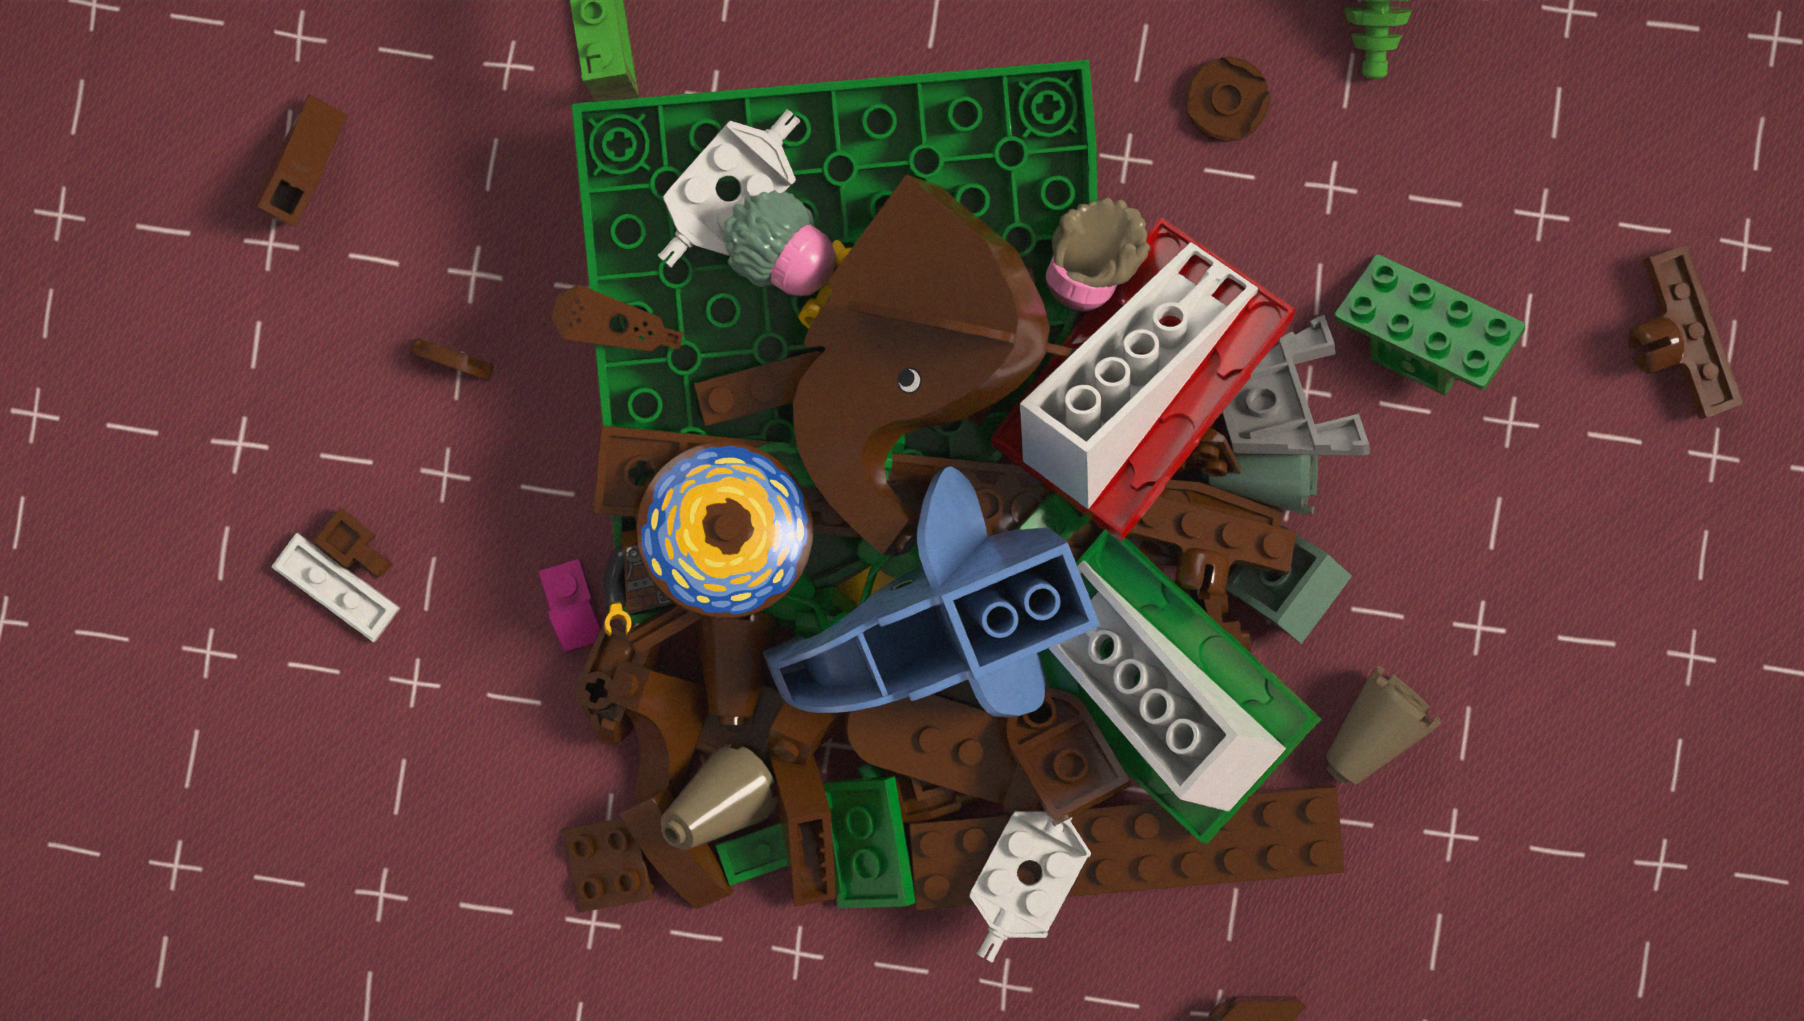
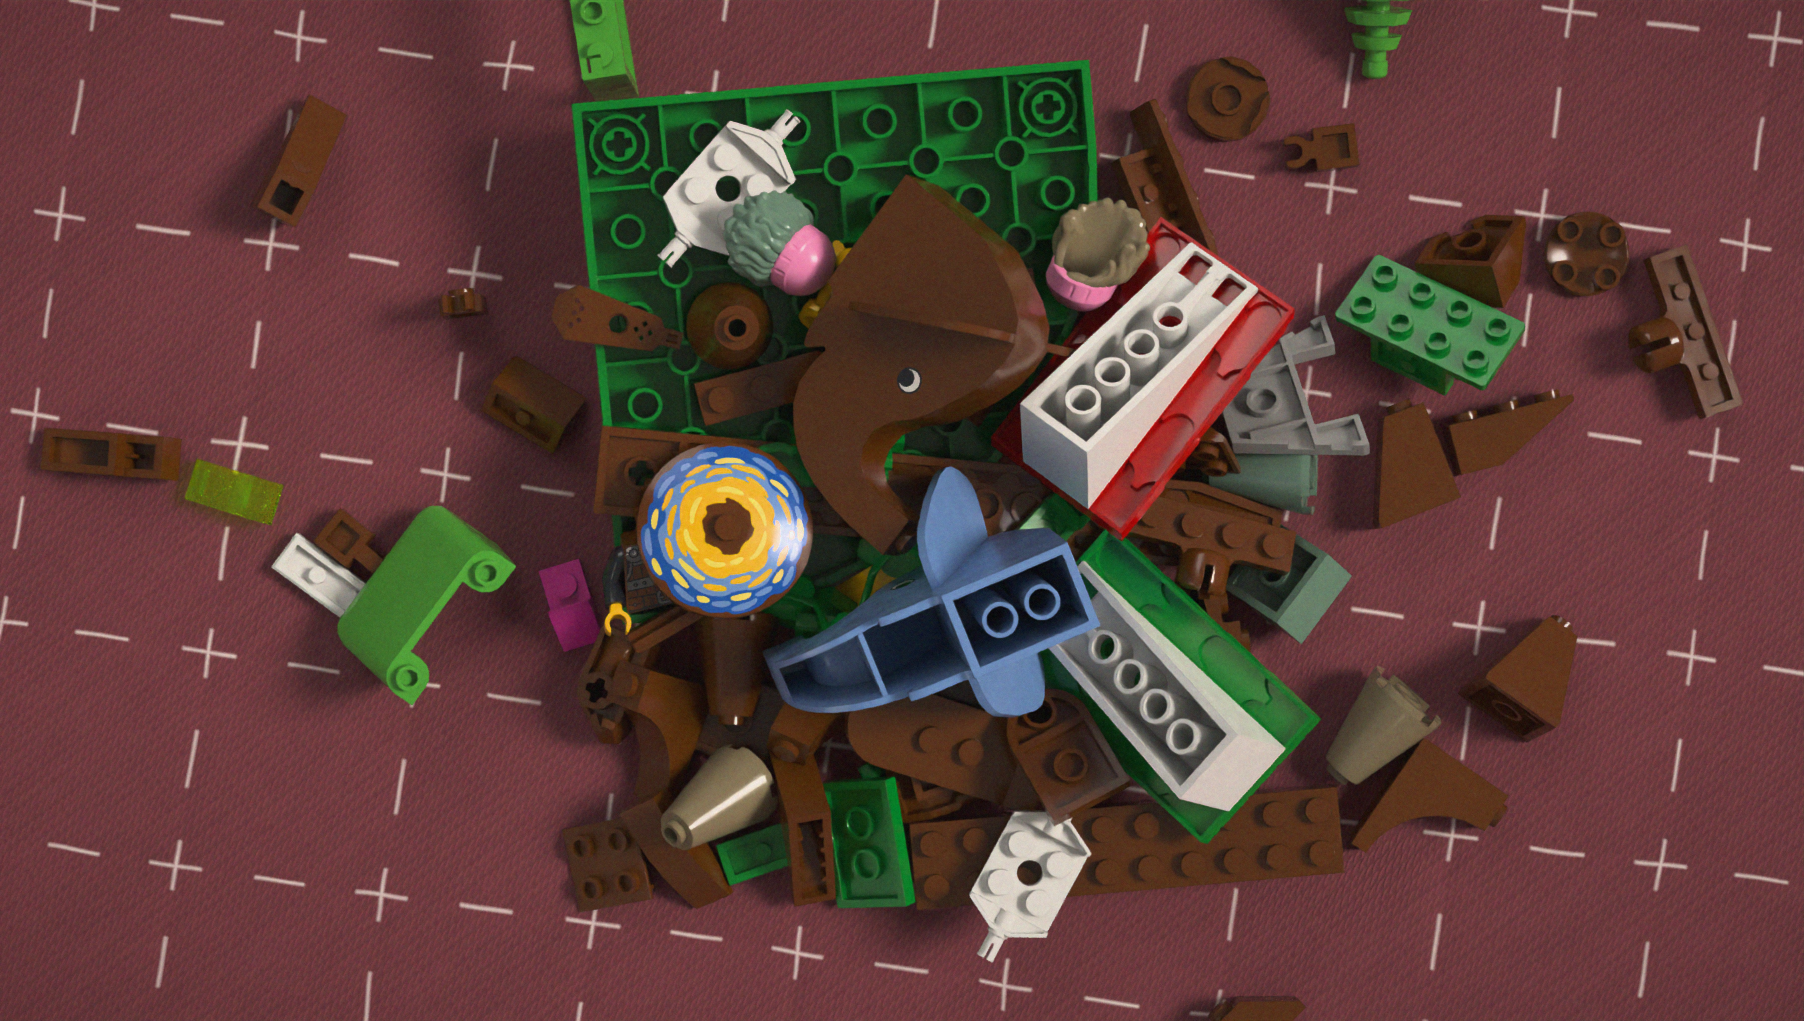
reddish brown tile [410,338,494,381] -> none
none -> reddish brown slope [41,428,182,481]
none -> clear neon green slope [184,459,284,525]
none -> bright green windscreen [337,506,516,705]
none -> reddish brown plate [438,288,488,320]
none -> reddish brown panel [481,356,586,454]
none -> reddish brown cone [686,282,773,369]
none -> reddish brown bracket [1111,99,1218,256]
none -> reddish brown plate [1282,123,1360,172]
none -> reddish brown arch [1346,738,1508,853]
none -> reddish brown slope [1373,398,1461,529]
none -> reddish brown slope [1414,215,1526,308]
none -> reddish brown slope [1442,389,1574,476]
none -> reddish brown slope [1458,615,1578,742]
none -> reddish brown dish [1544,211,1629,296]

